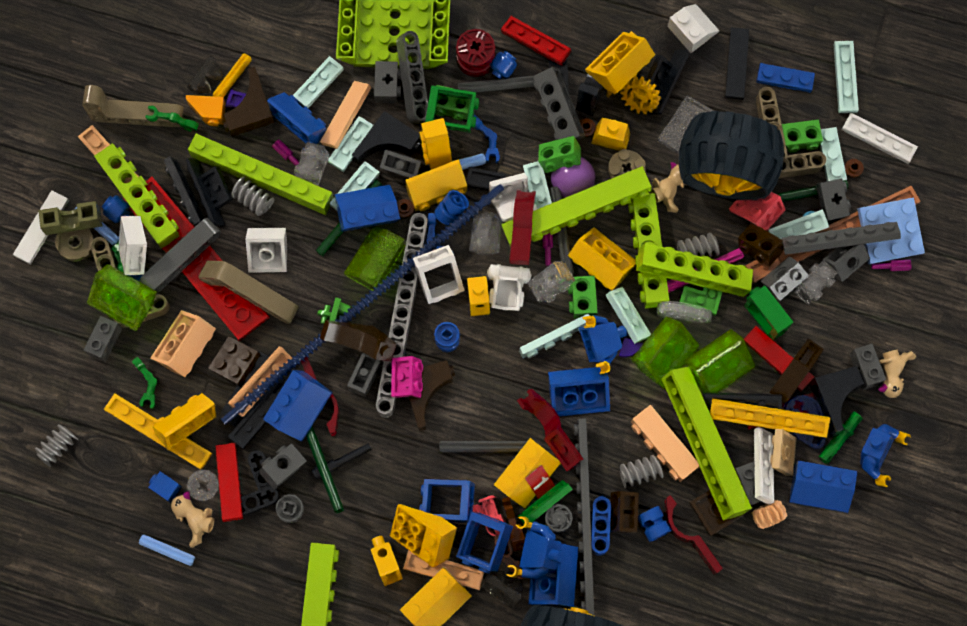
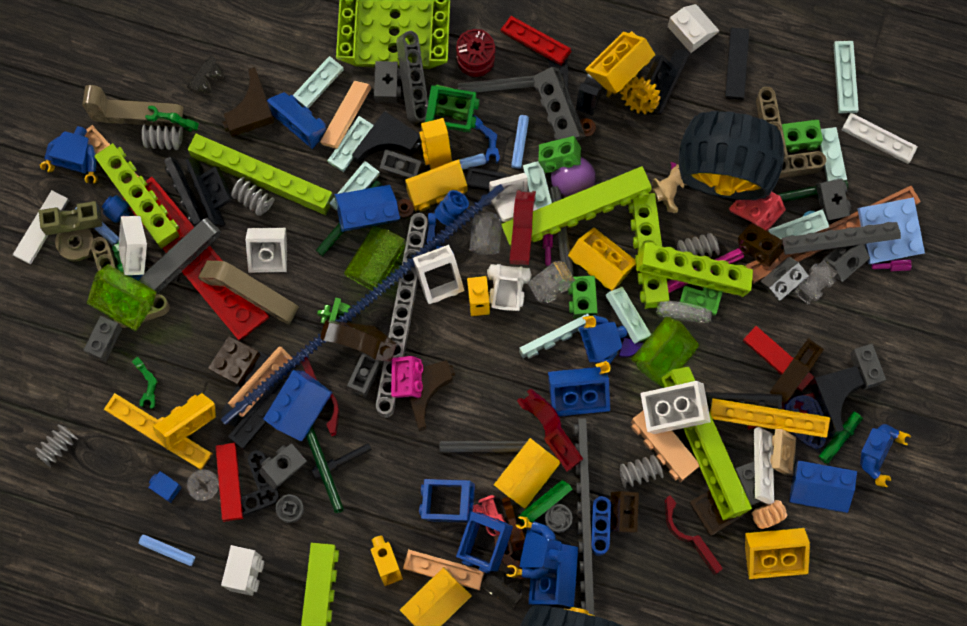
light nougat slope [150,310,216,377] -> none
tan animal [171,491,215,548] -> none
light orange slope [186,95,226,126] -> none
yellow axle [213,53,252,98] -> none
dark purple tile [225,90,246,109] -> none
magenta axle [272,139,304,170] -> none
clear brick [294,142,329,186] -> none
yellow slope [390,504,457,568] -> none
blue wheel [434,322,460,352] -> none
blue head [490,51,517,79] -> none
red sticker [525,465,555,499] -> none
yellow torso [591,118,630,151] -> none
dark tan plate [608,149,646,179] -> none
blue wheel [638,506,672,542] -> none
clear tile [657,95,713,154] -> none
clear neon green slope [685,329,755,393] -> none
green window [744,286,793,341] -> none
blue plate [756,63,815,93] -> none
reddish brown plate [844,159,864,178] -> none
tan animal [878,349,916,398] -> none
none -> blue torso [40,126,98,184]
none -> light grey piece [142,124,183,150]
none -> white brick [221,545,264,596]
none -> light blue axle [511,115,529,169]
none -> white brick [641,381,711,434]
none -> yellow slope [745,528,810,579]

